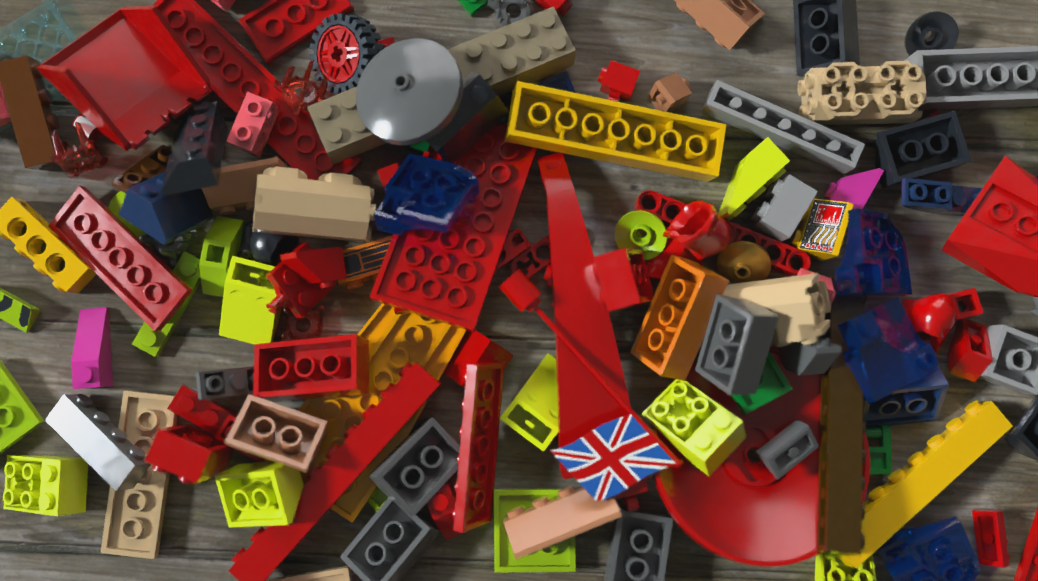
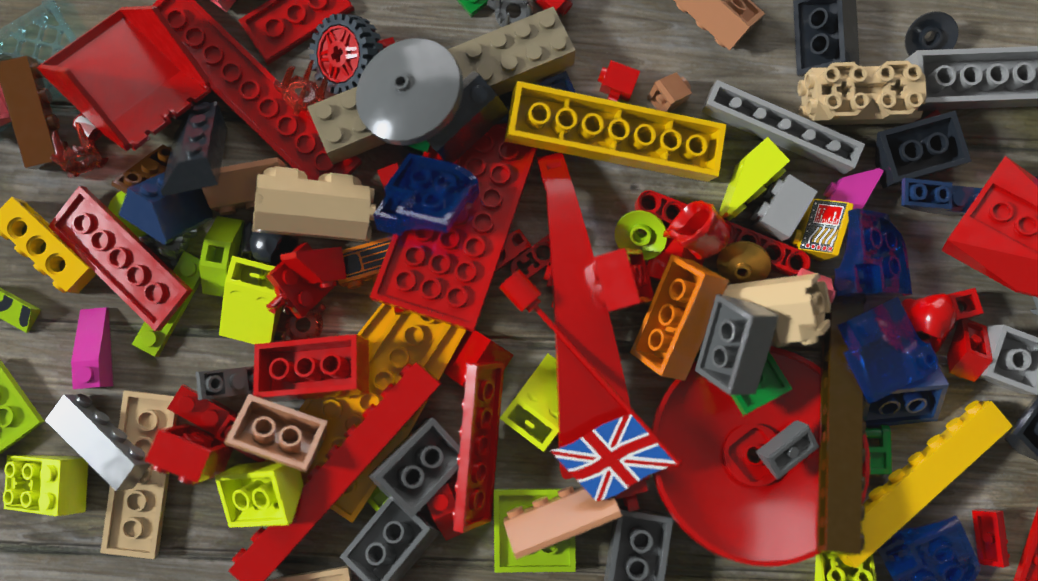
coral brick [226,92,280,158] -> none
neon yellow slope [642,379,746,476] -> none
dark grey slope [776,337,841,375] -> none

